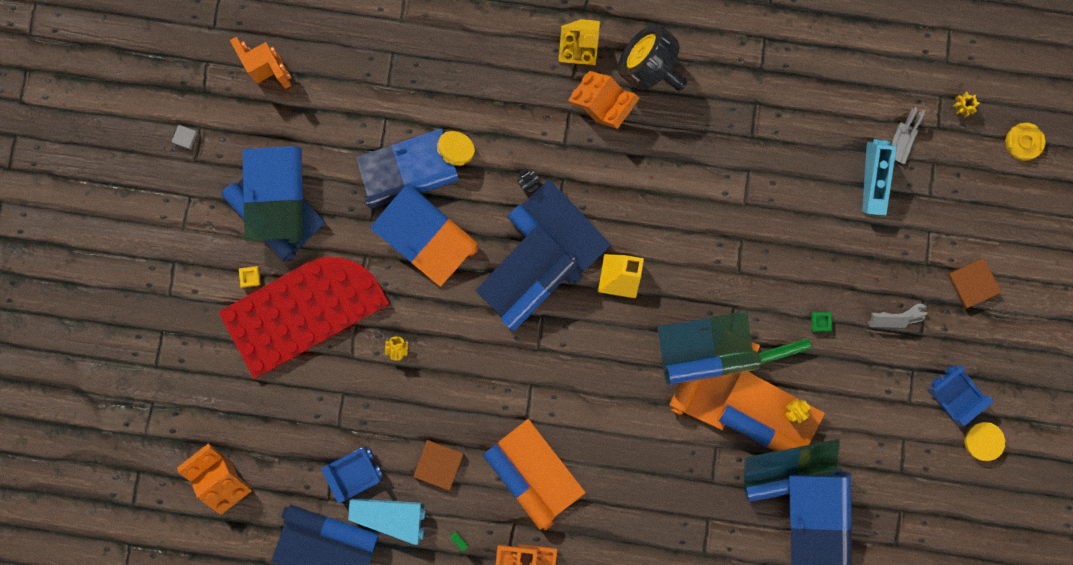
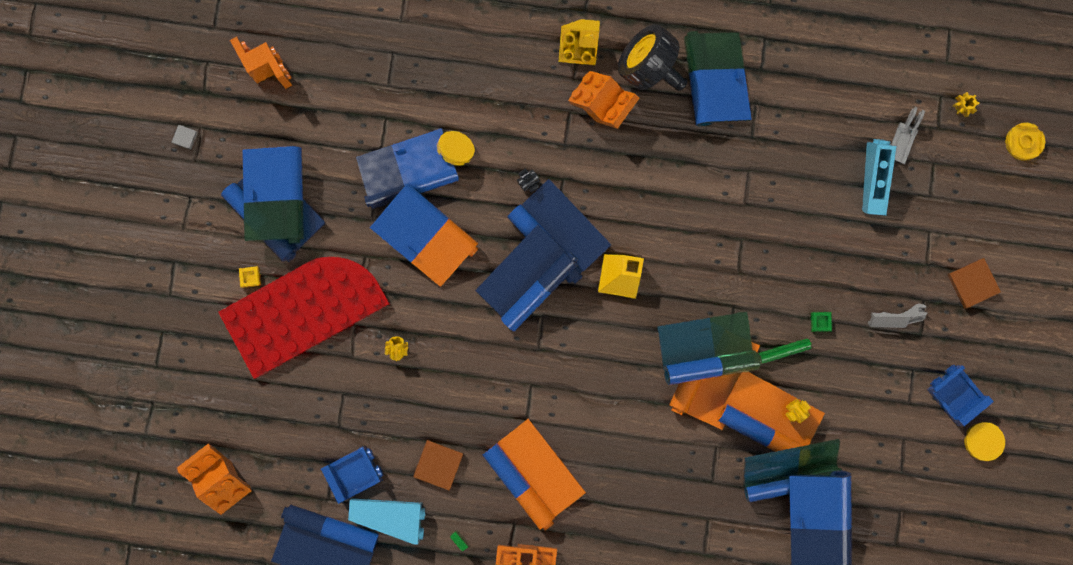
none -> door [684,31,752,127]

